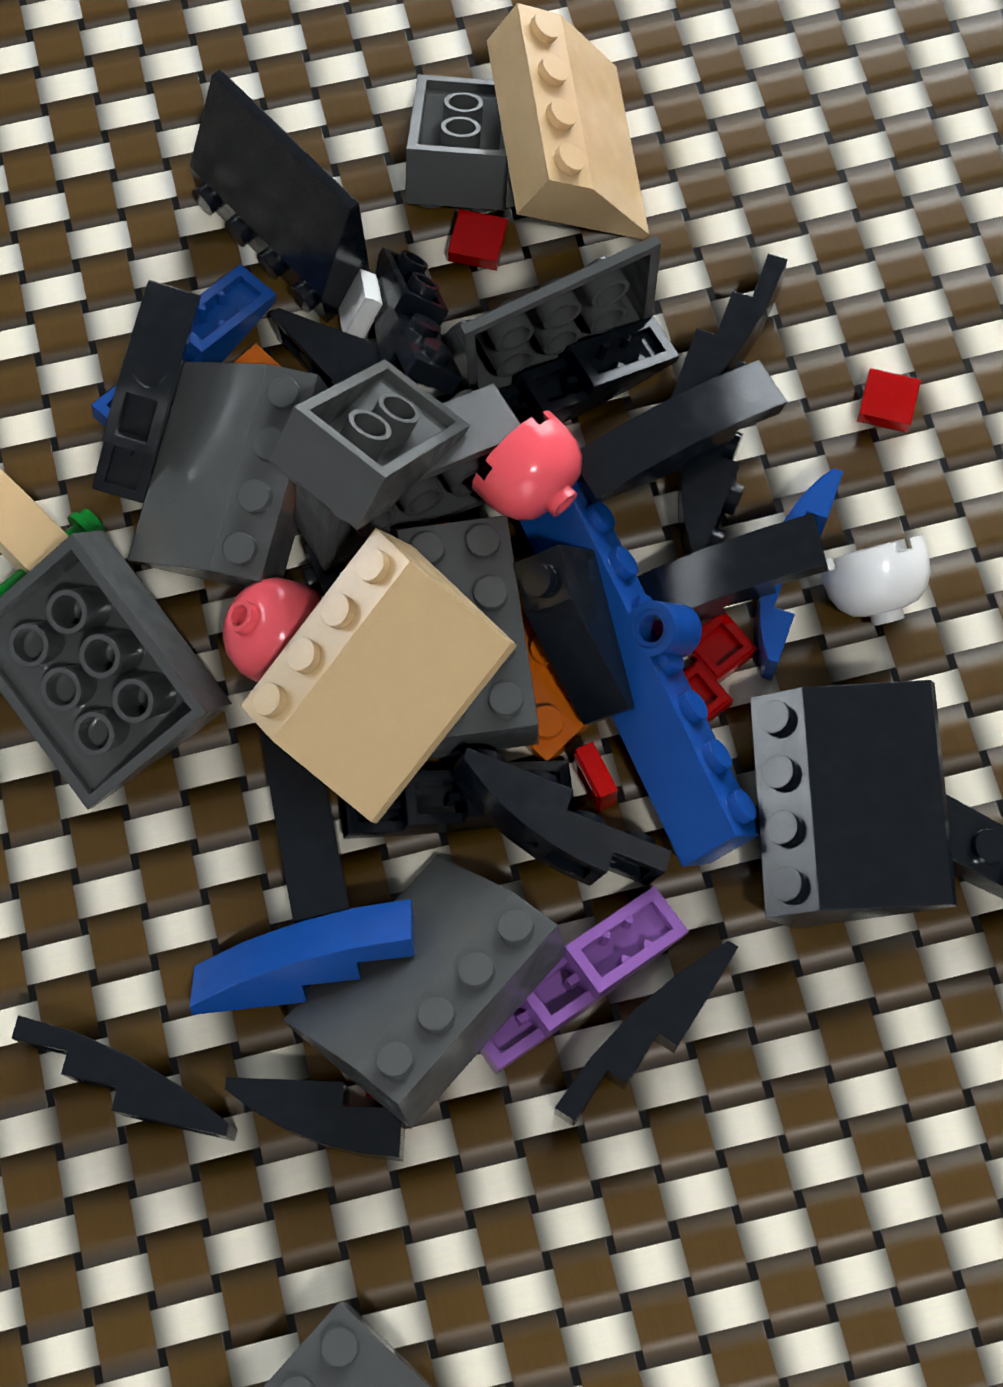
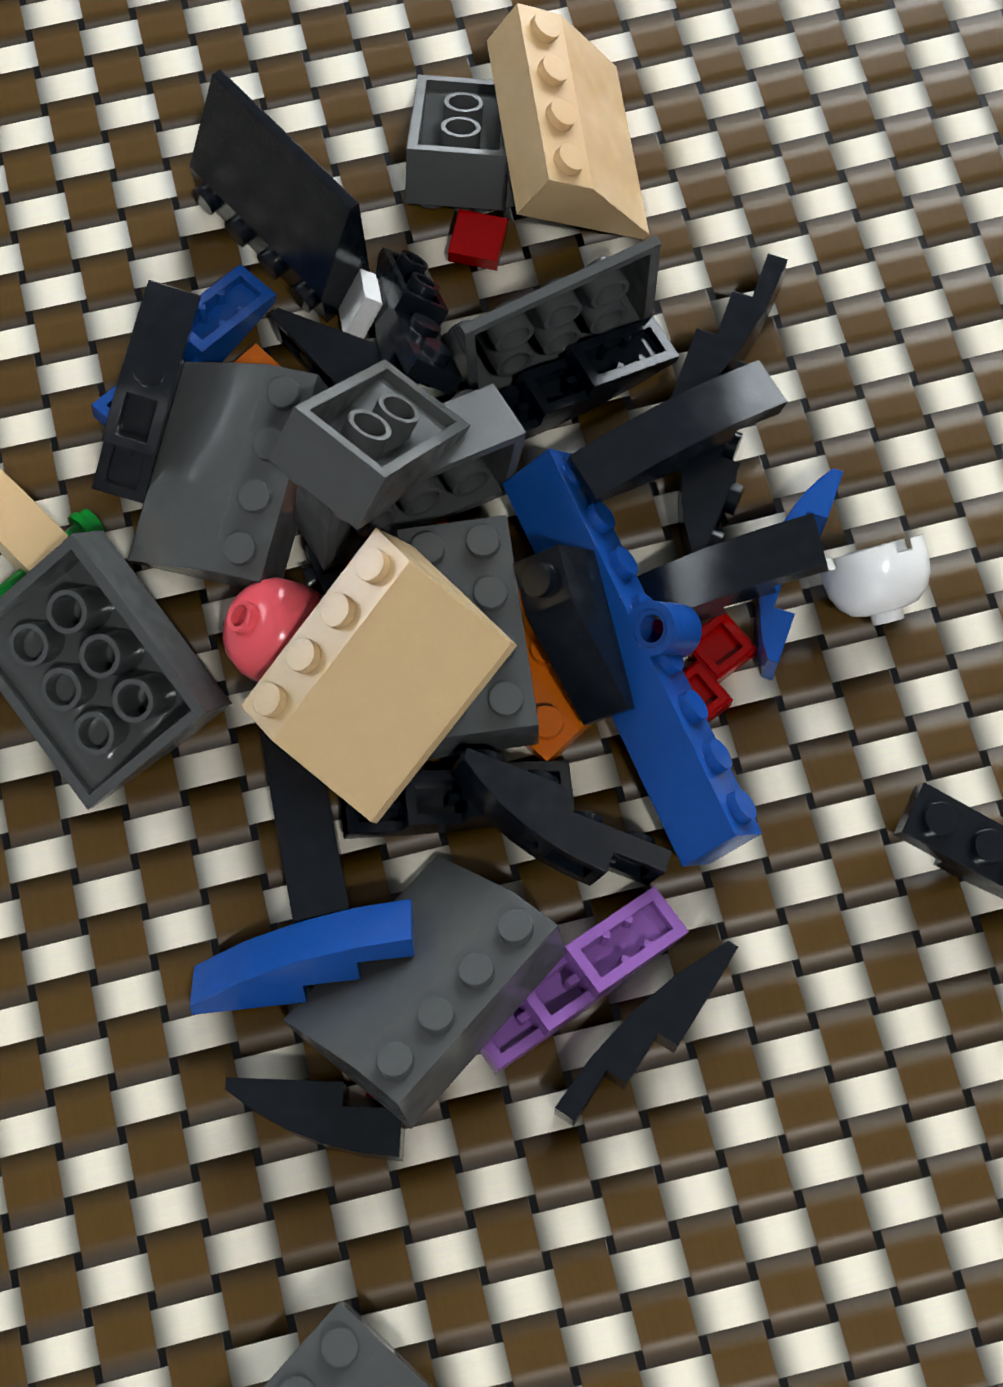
black slope [12,1015,238,1141] -> none
coral cylinder [472,410,582,521] -> none
red tile [573,741,618,812] -> none
black slope [750,680,957,929] -> none
red tile [857,368,921,433] -> none

